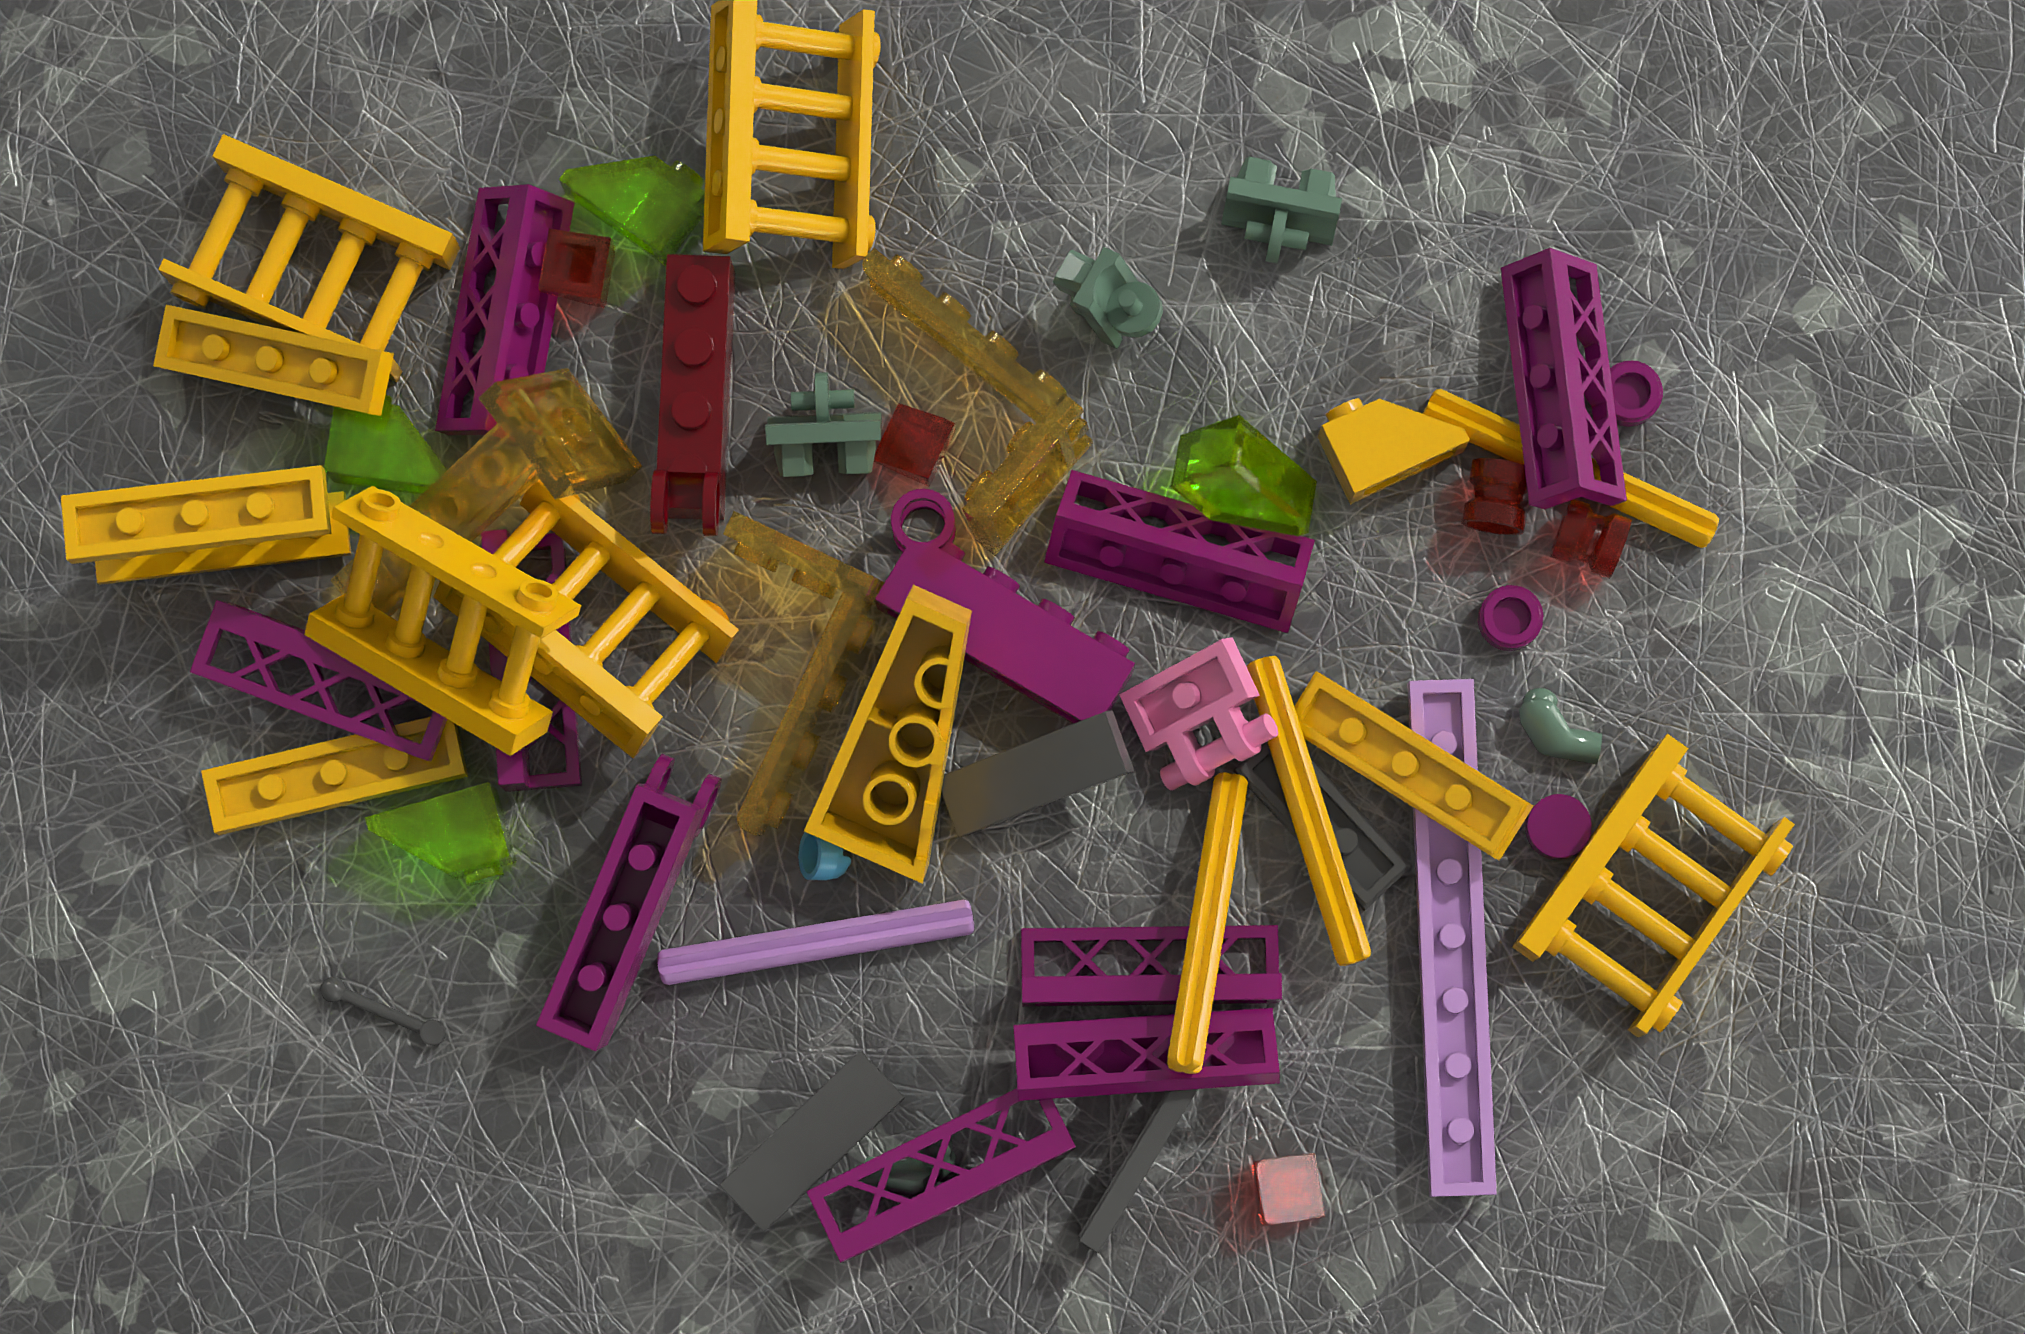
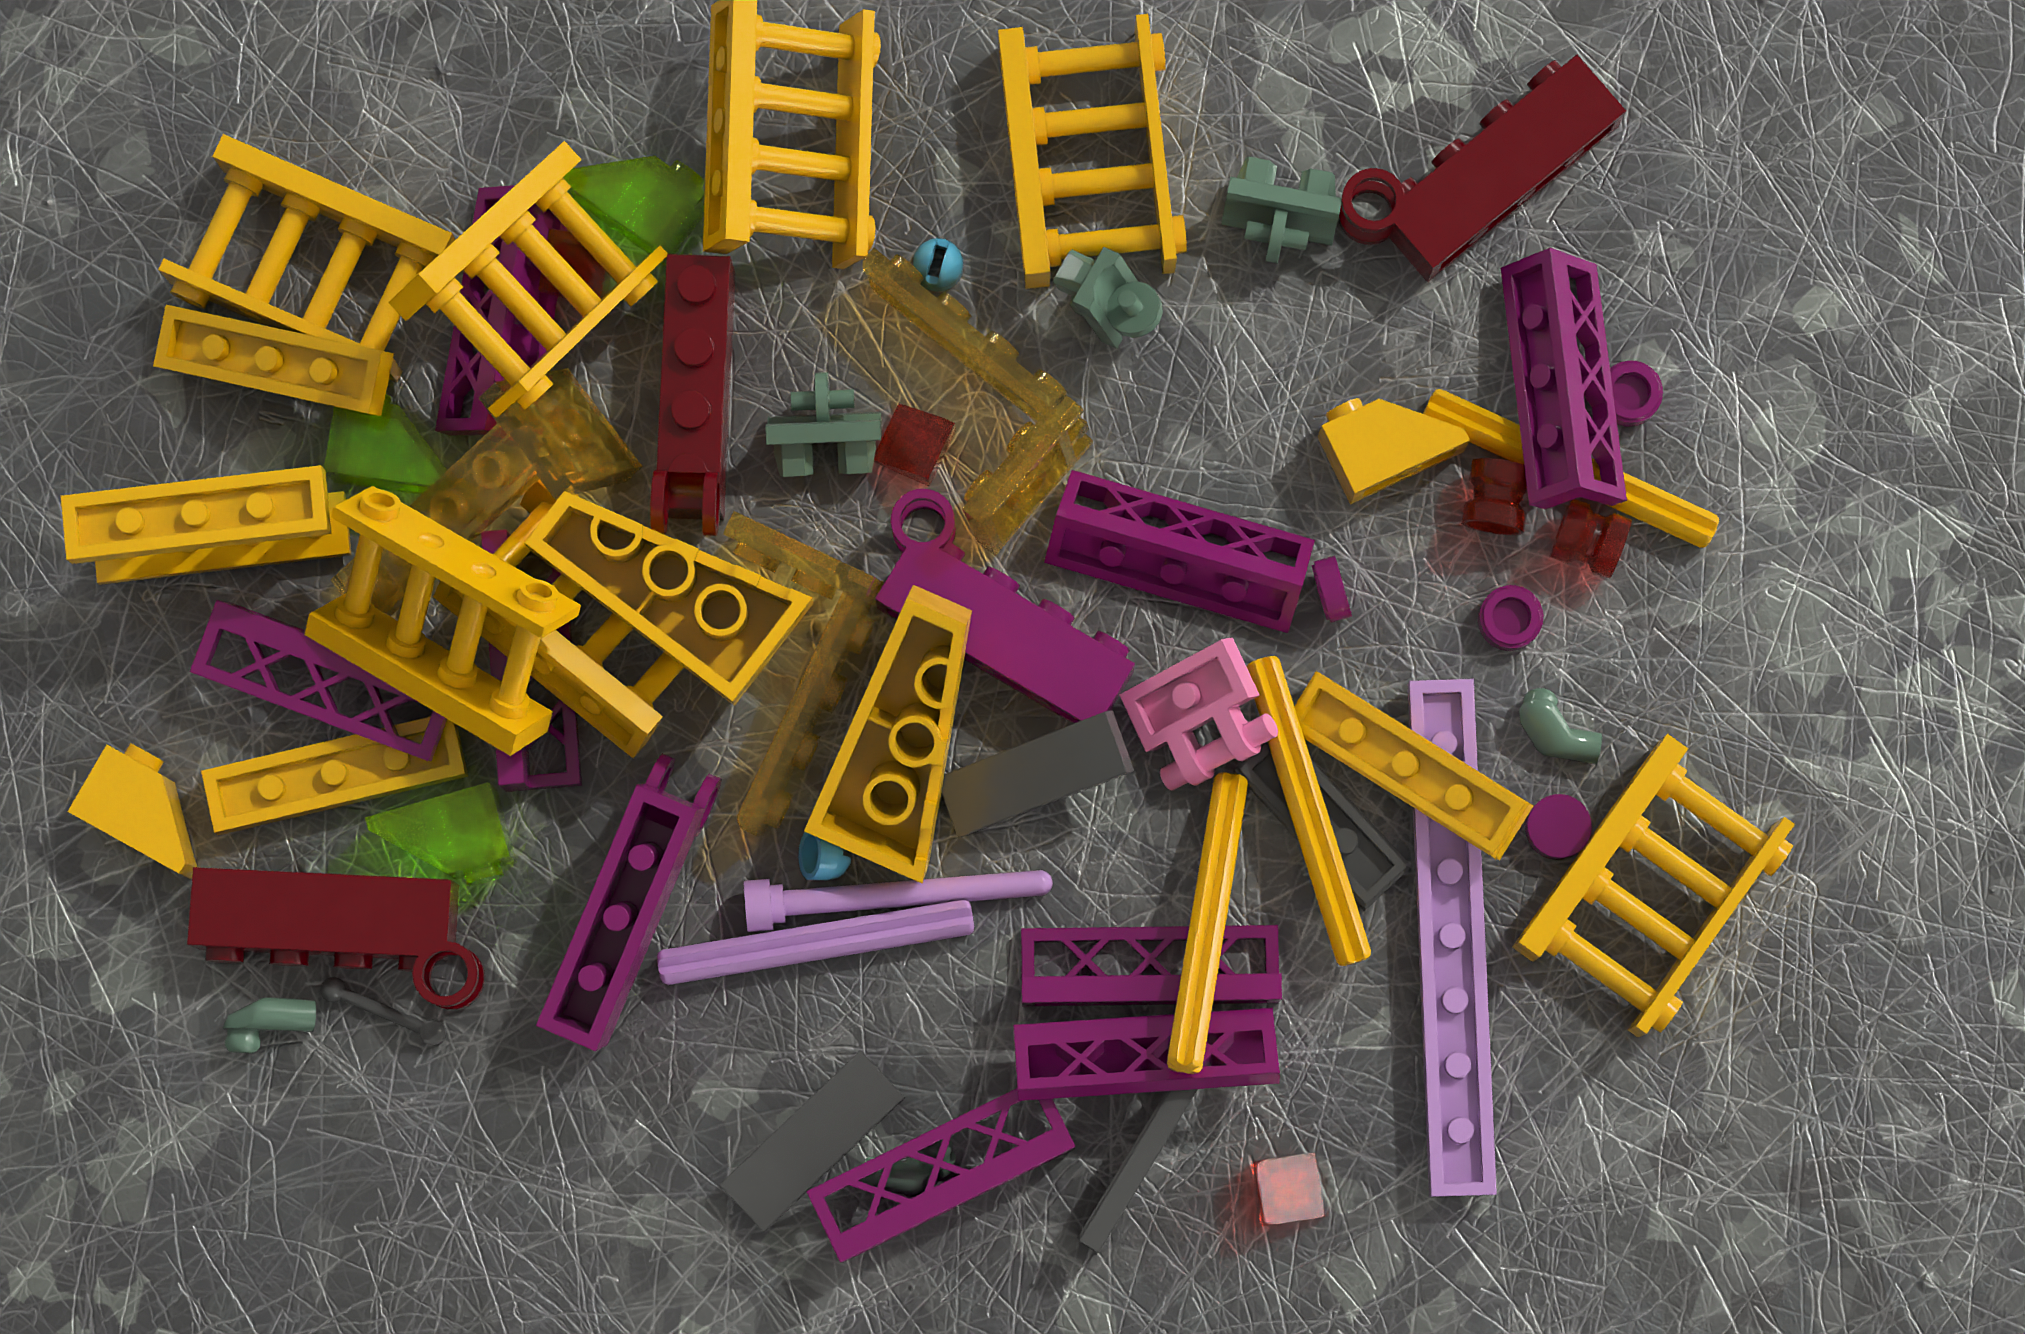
clear neon green slope [1170,415,1317,536] -> none
none -> yellow slope [67,743,197,879]
none -> dark red hinge [187,867,485,1010]
none -> sand green arm [223,997,316,1053]
none -> yellow fence [388,141,668,418]
none -> yellow wedge [524,491,813,706]
none -> lavender piece [744,870,1053,932]
none -> medium azure hinge [913,238,963,292]
none -> yellow fence [998,14,1187,289]
none -> magenta tile [1311,555,1352,622]
none -> dark red hinge [1338,54,1626,282]

